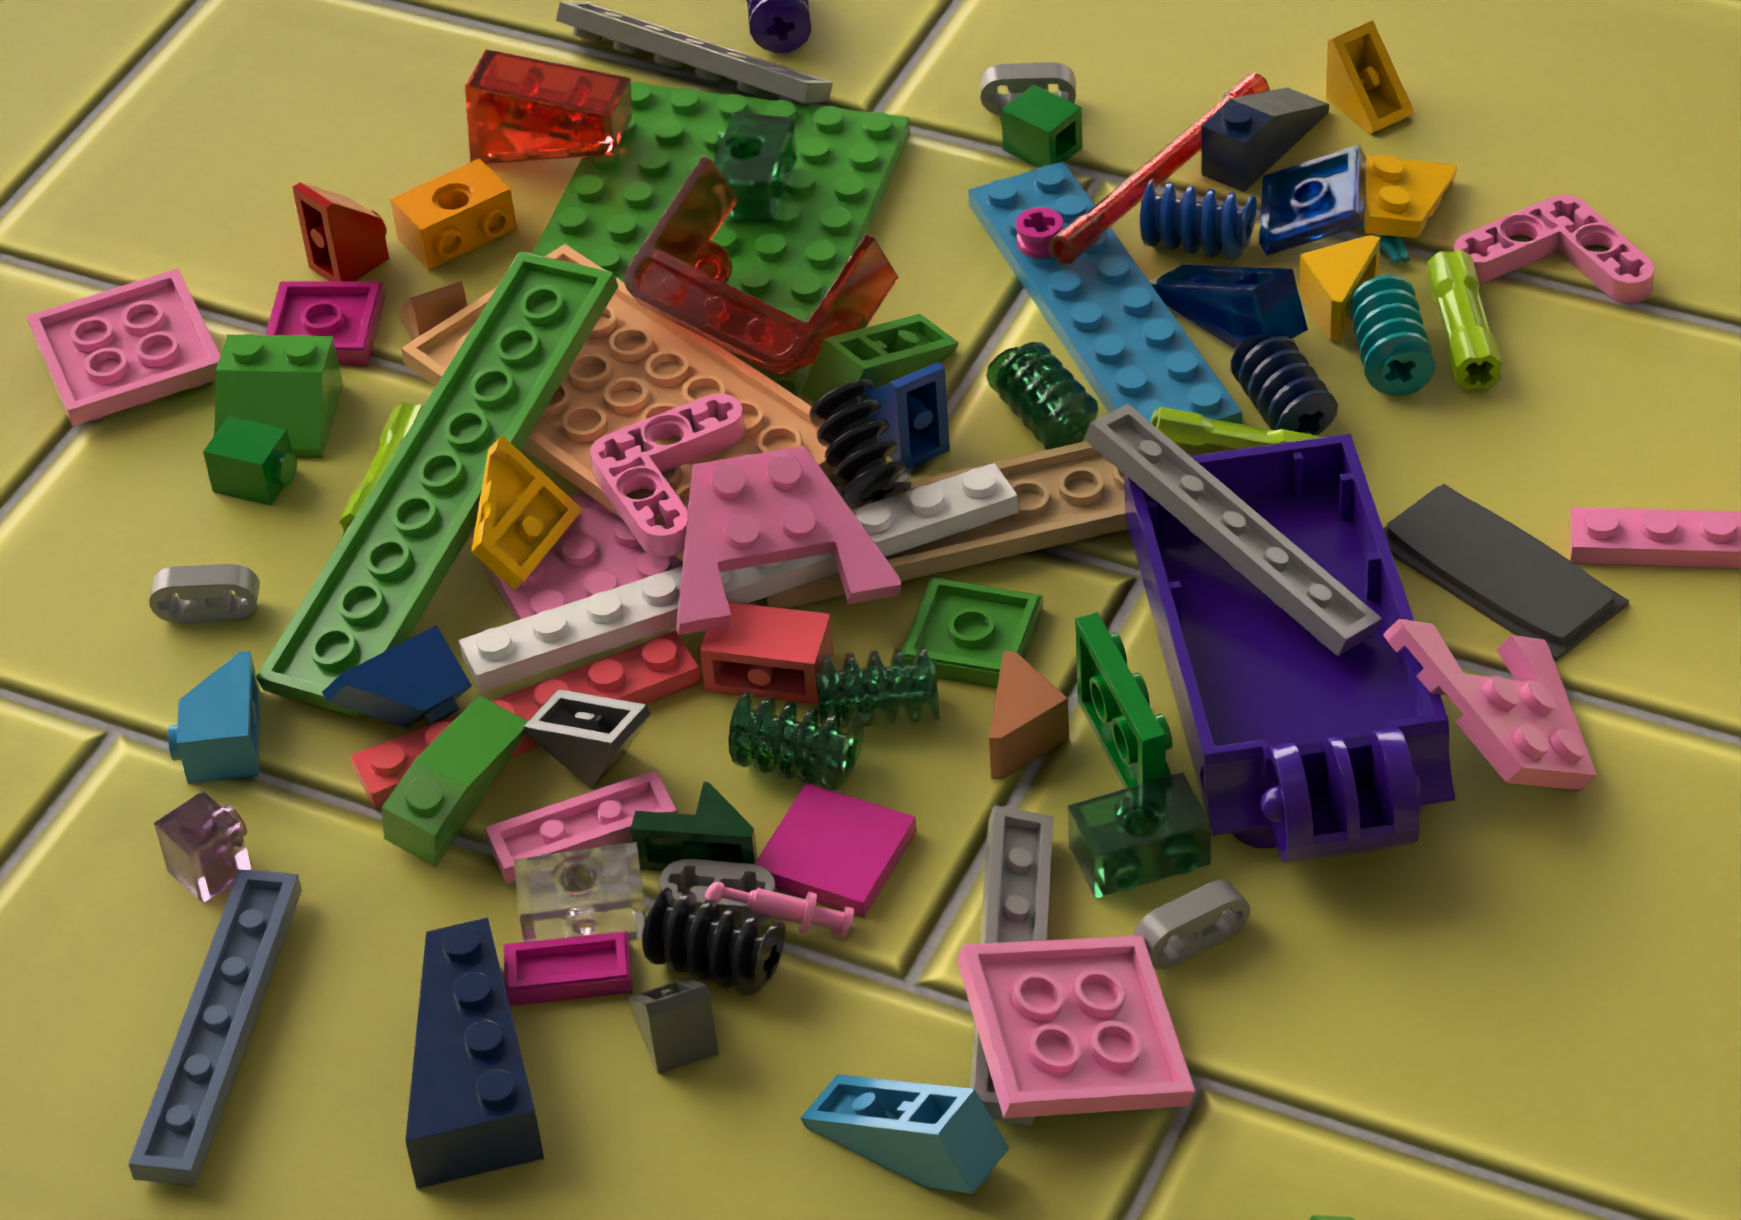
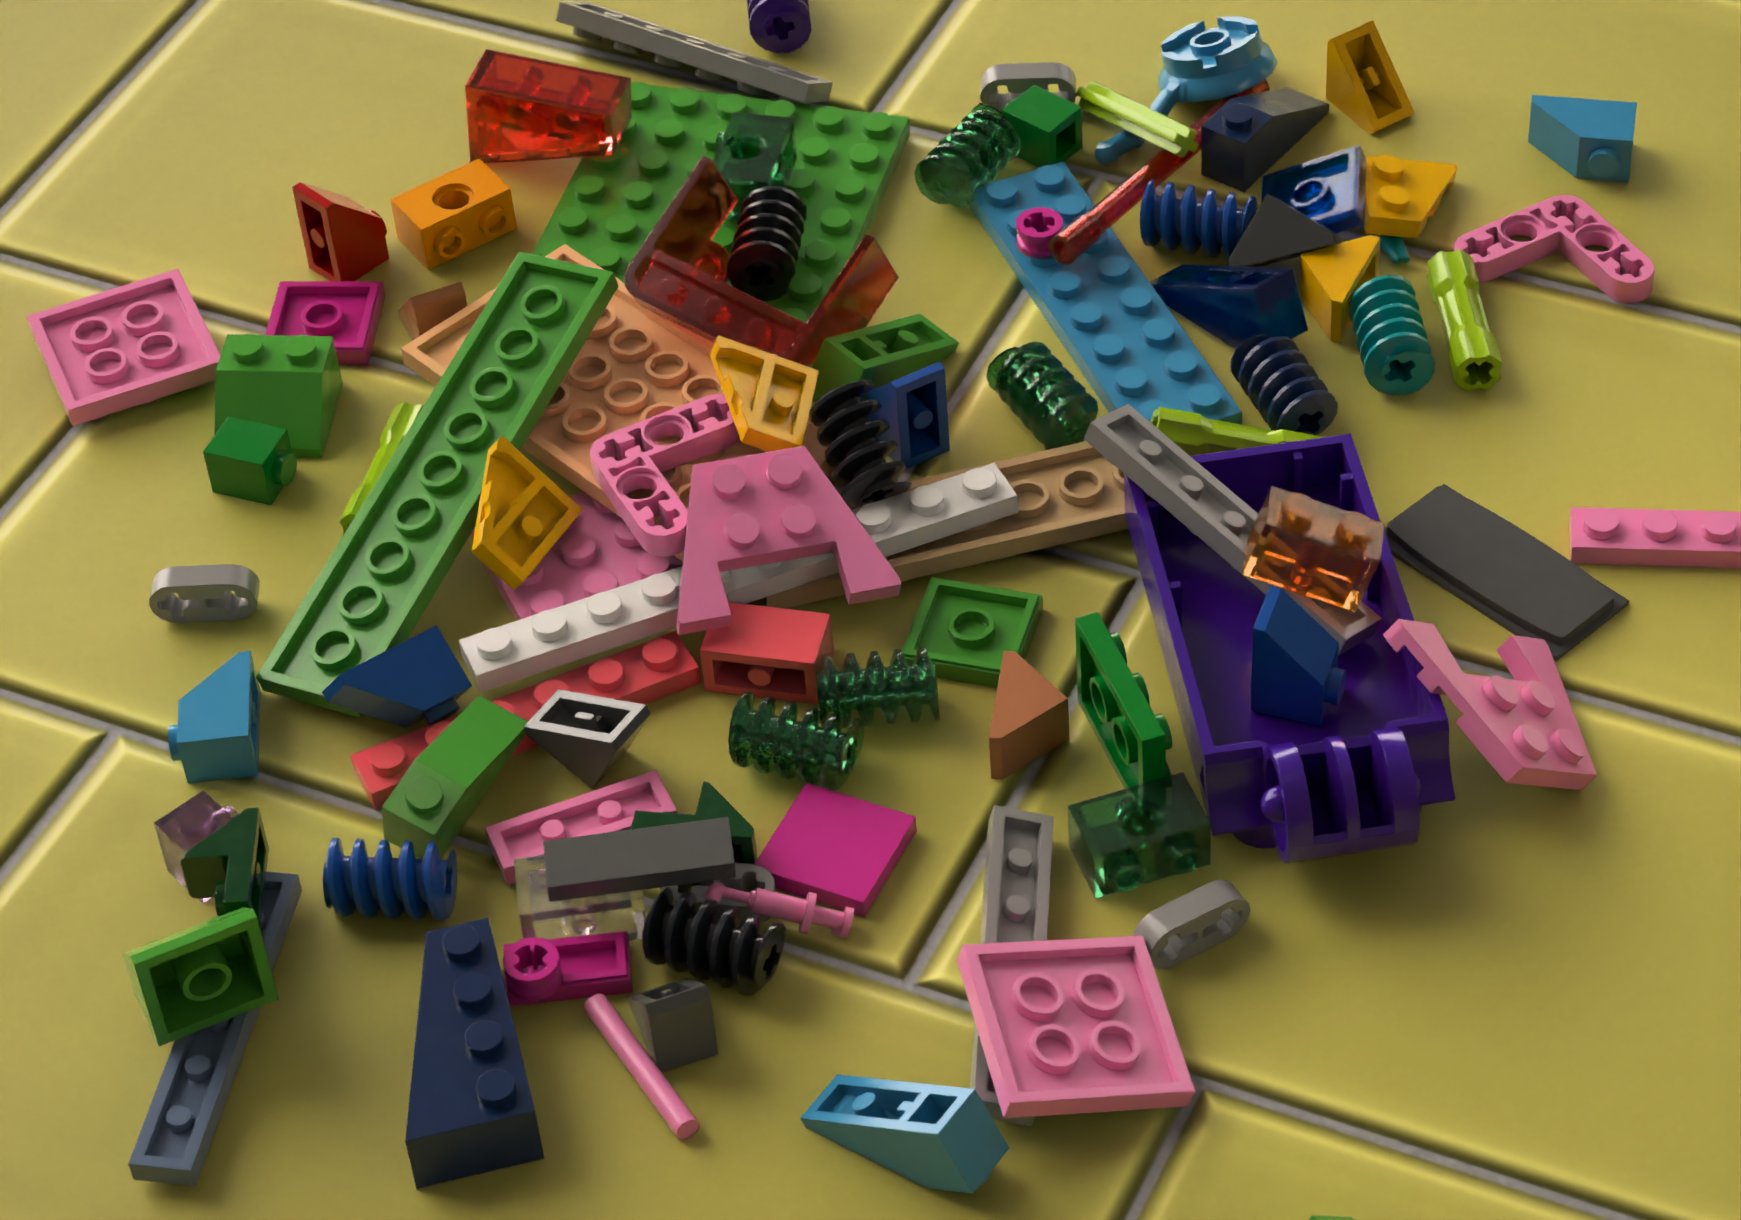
none -> bright green slope [123,907,279,1046]
none -> dark green slope [180,808,269,926]
none -> blue piece [323,838,457,921]
none -> dark pink bush [503,937,563,1001]
none -> dark grey tile [543,817,736,902]
none -> bright pink bar [584,994,699,1139]
none -> yellow wing [710,335,819,452]
none -> black piece [727,186,807,302]
none -> clear green piece [915,103,1021,207]
none -> lime axle [1076,81,1198,158]
none -> dark azure piece [1095,16,1277,165]
none -> dark grey slope [1228,194,1341,272]
none -> clear orange brick [1242,486,1385,612]
none -> blue slope [1251,586,1347,727]
none -> dark azure slope [1528,95,1637,182]

